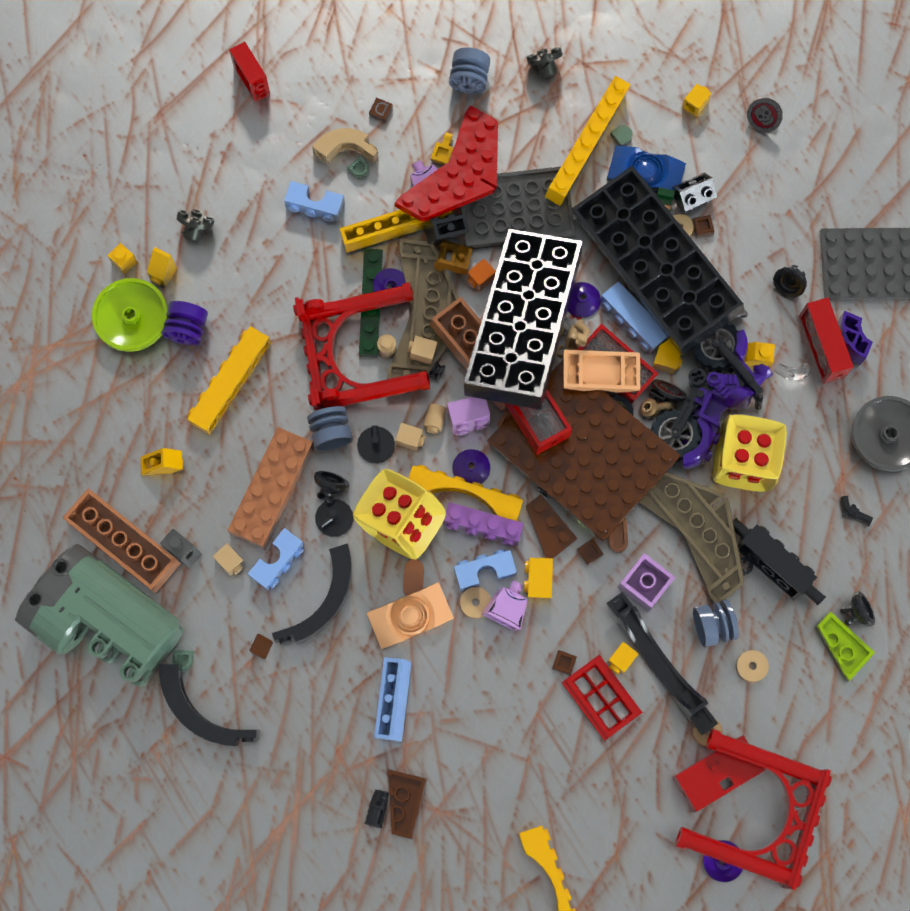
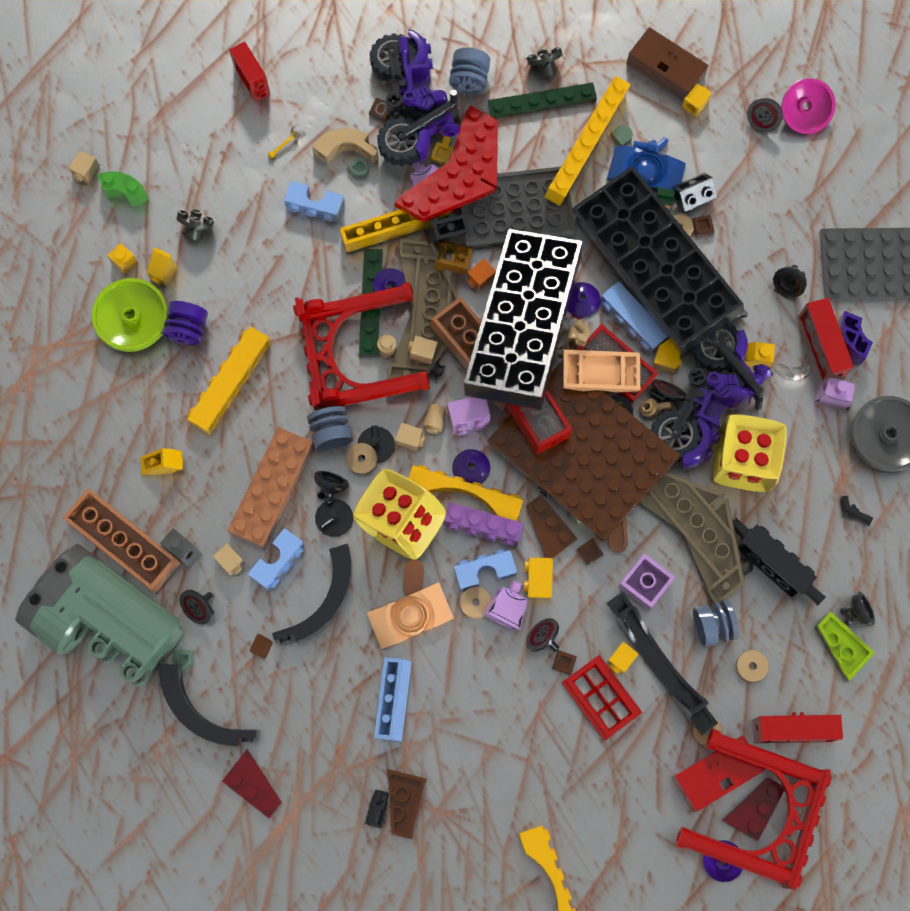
none -> tan brick [69,150,99,183]
none -> bright green brick [97,171,149,207]
none -> shield [179,590,215,624]
none -> dark red wing [222,749,282,819]
none -> hinge [268,123,306,158]
none -> tan piece [346,443,378,474]
none -> piece [369,29,461,167]
none -> dark green plate [487,82,597,119]
none -> shield [526,618,559,652]
none -> reddish brown brick [626,27,709,101]
none -> blue piece [633,137,669,154]
none -> dark red wing [721,777,785,841]
none -> red brick [753,712,843,744]
none -> dark pink dish [781,78,836,134]
none -> lavender torso [814,377,855,411]

